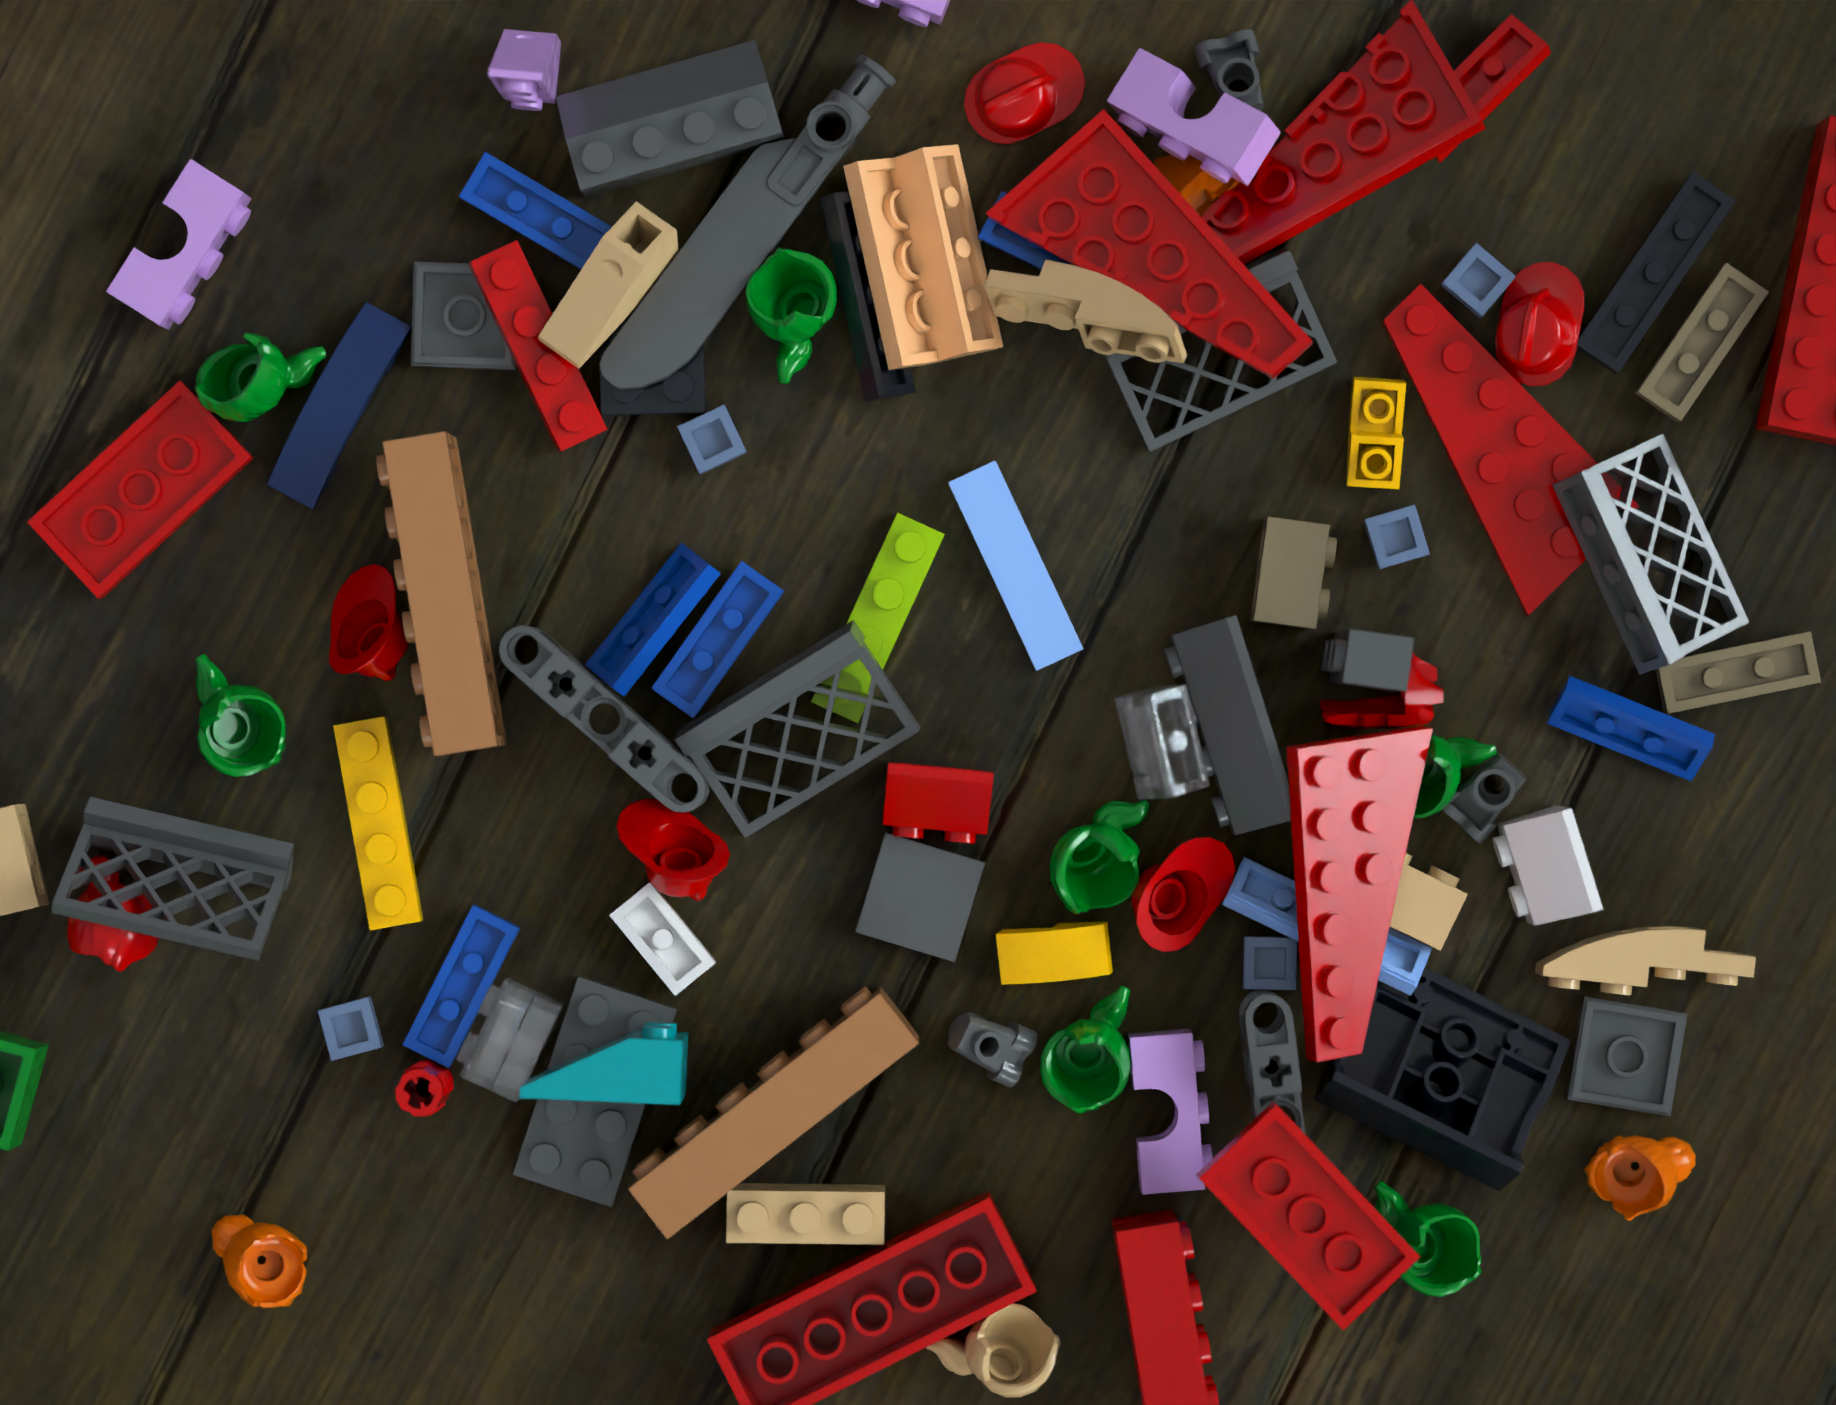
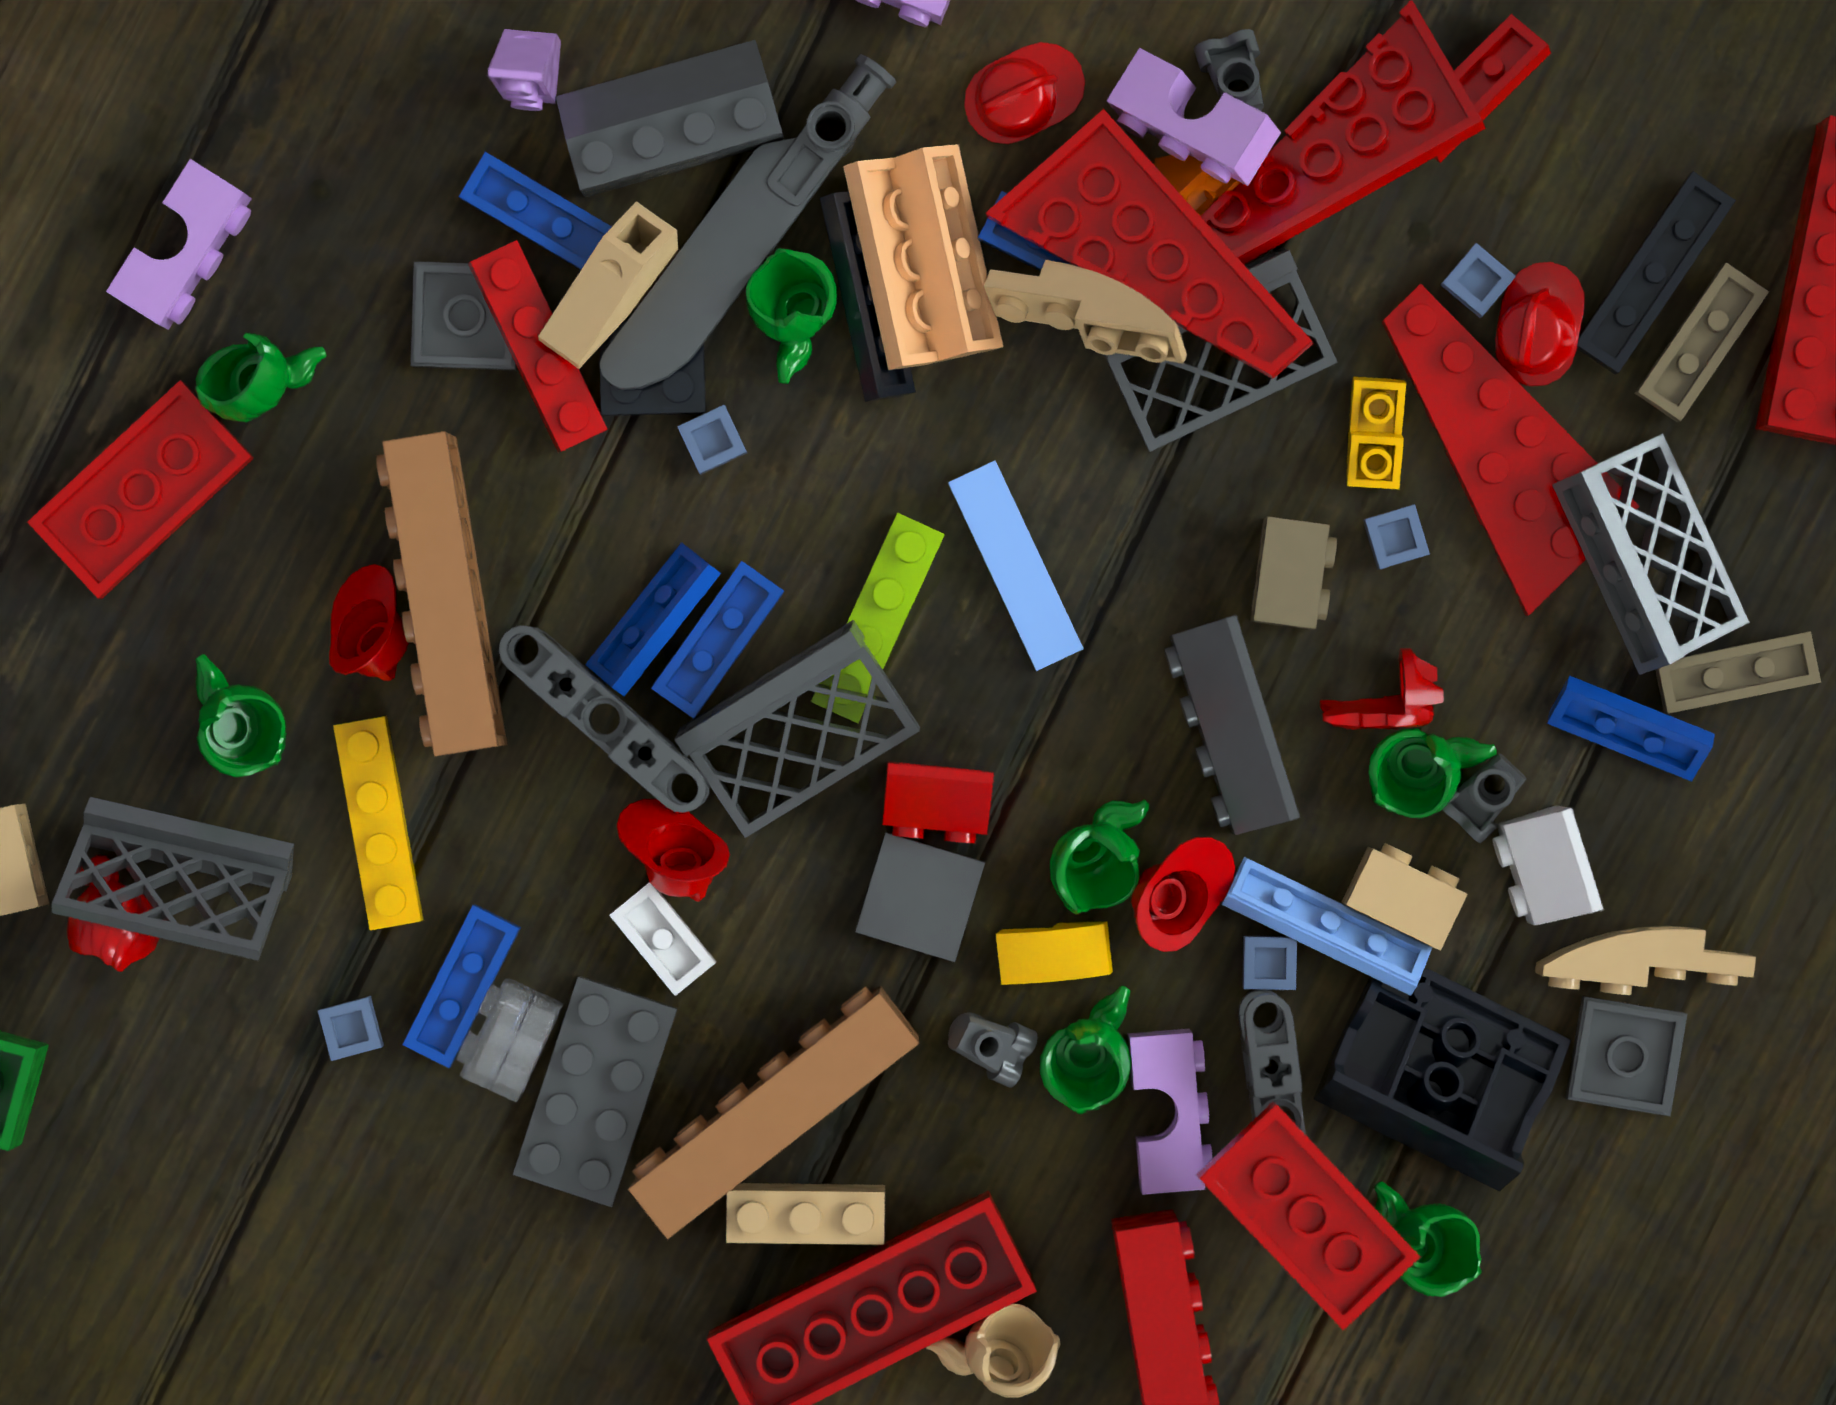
orange piece [211,1214,307,1309] -> none
dark blue slope [267,302,412,510] -> none
red axle [395,1060,454,1117] -> none
teal slope [519,1021,688,1105] -> none
clear brick [1115,684,1210,799] -> none
wing [1287,726,1433,1062] -> none
dark grey brick [1320,629,1414,692] -> none
orange piece [1584,1135,1696,1221] -> none

